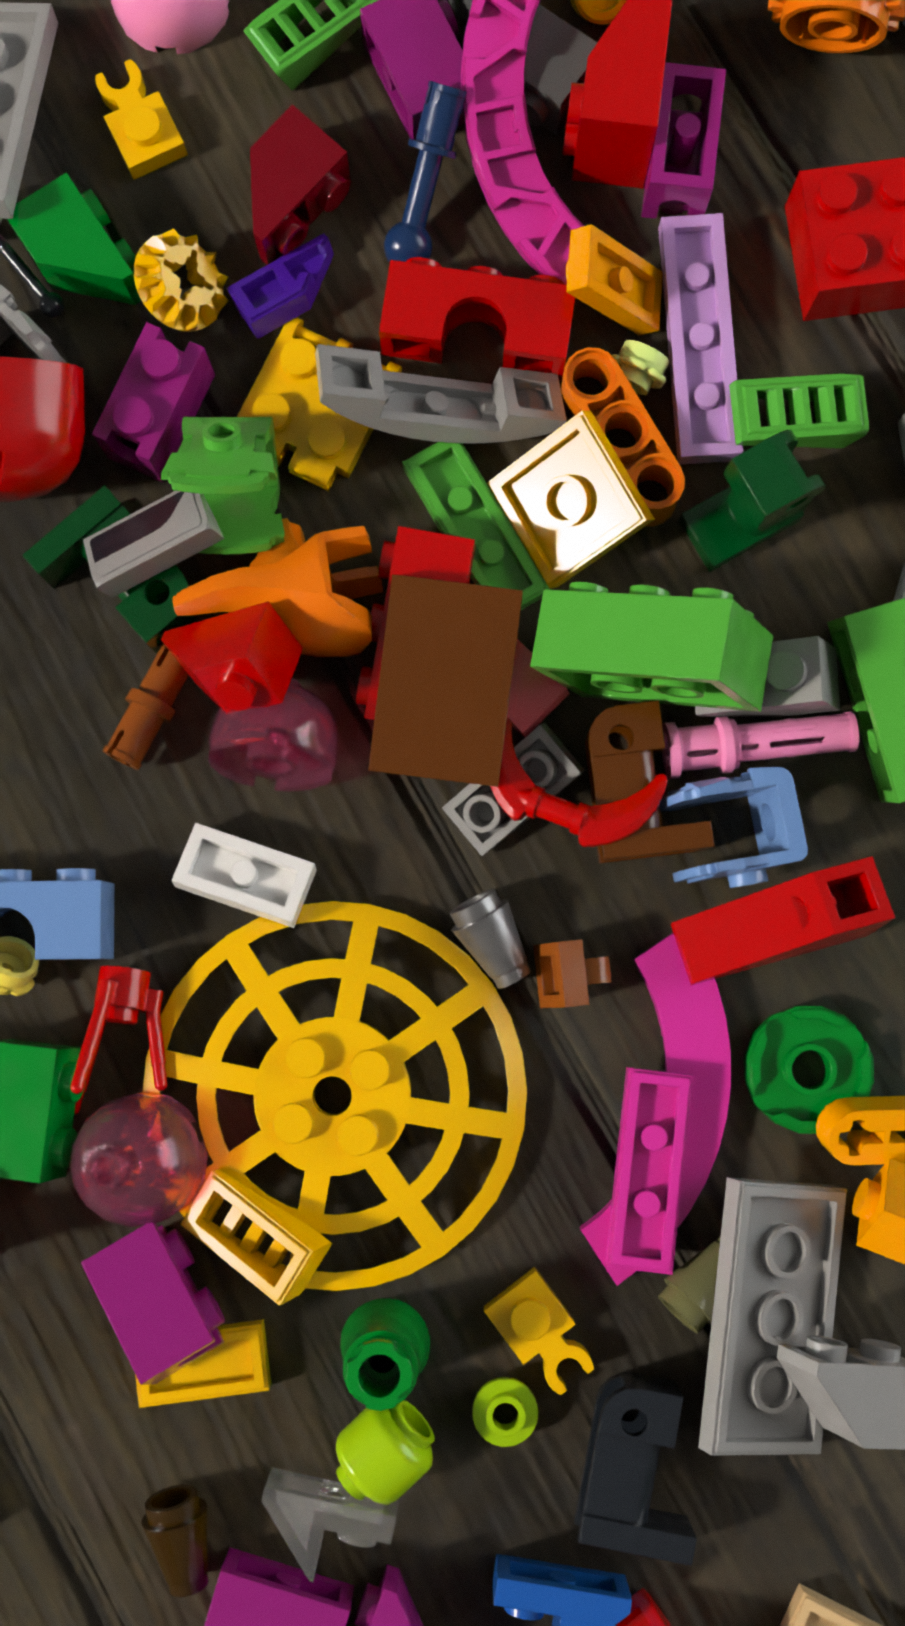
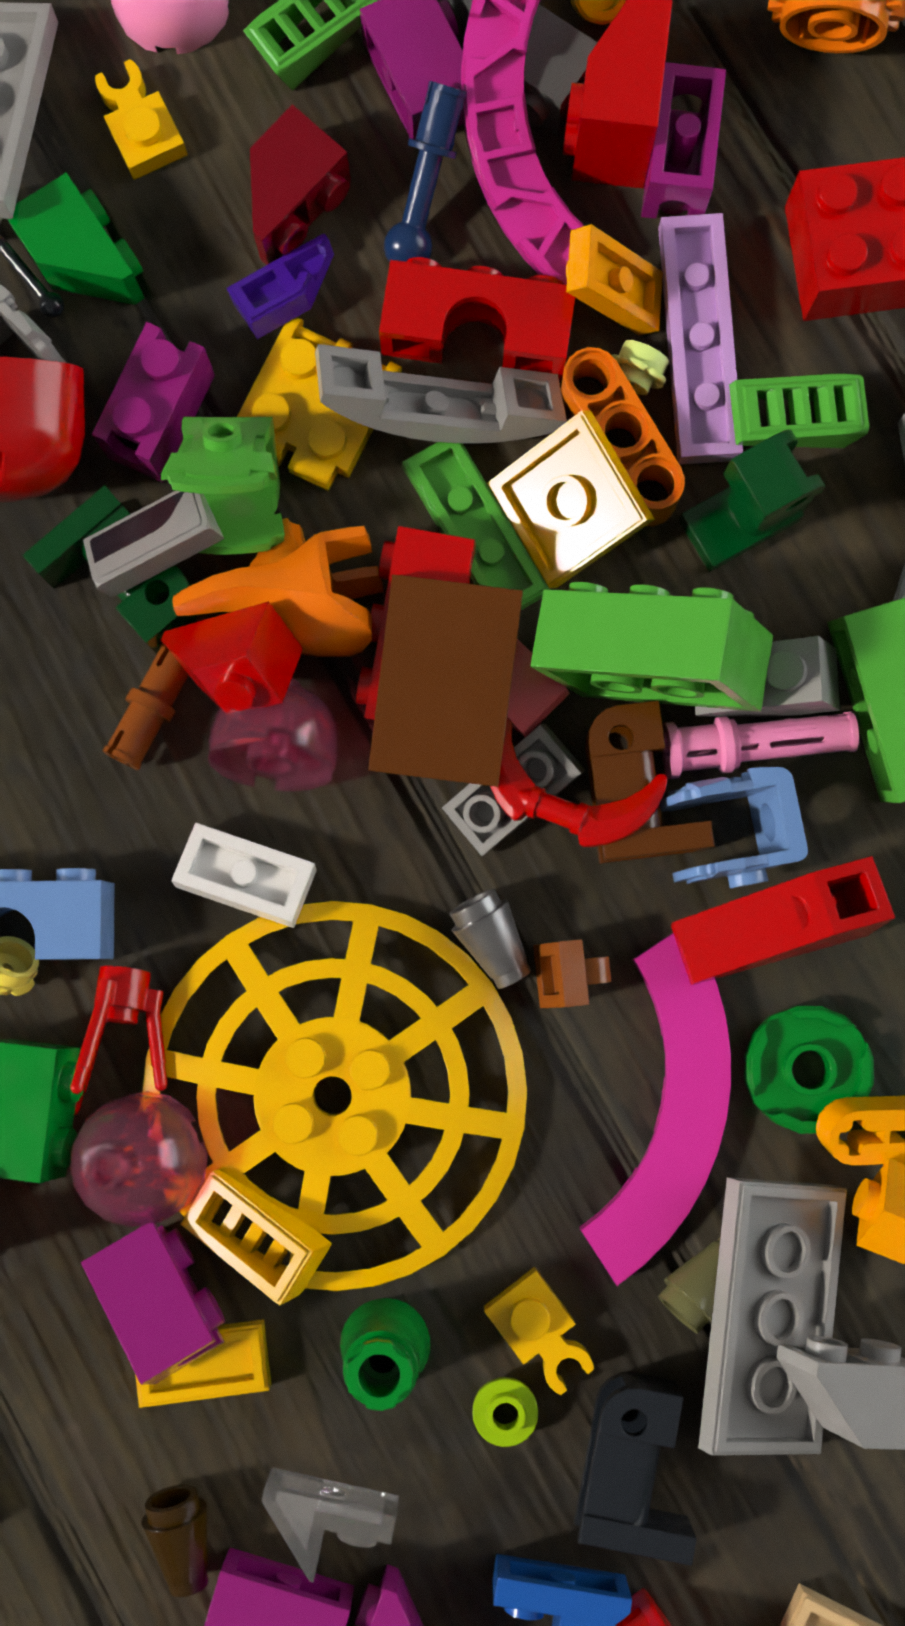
yellow gear [133,229,229,332] -> none
lime head [336,1400,435,1505] -> none
dark pink tile [605,1067,694,1275] -> none

